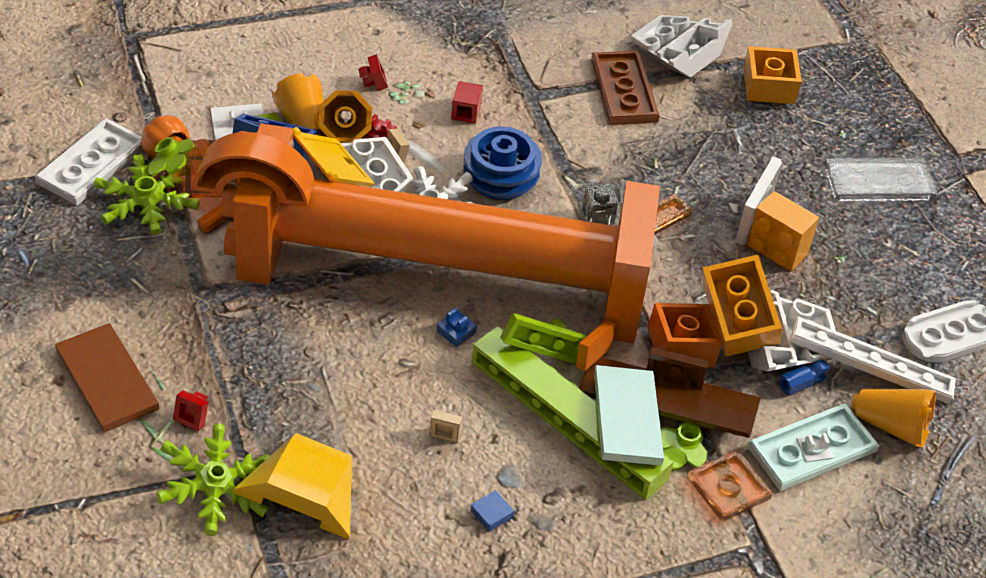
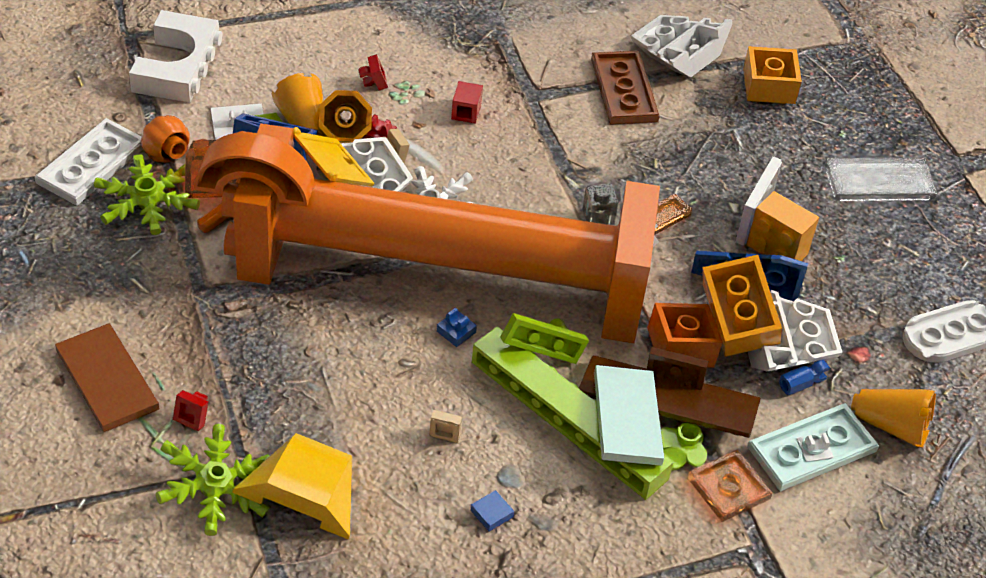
lime plate [148,137,194,177] -> none
blue wheel [463,126,542,200] -> none
orange tile [576,320,615,371] -> none
white tile [789,316,956,404] -> none
none -> white arch [129,10,222,103]
none -> blue wedge [691,251,809,302]

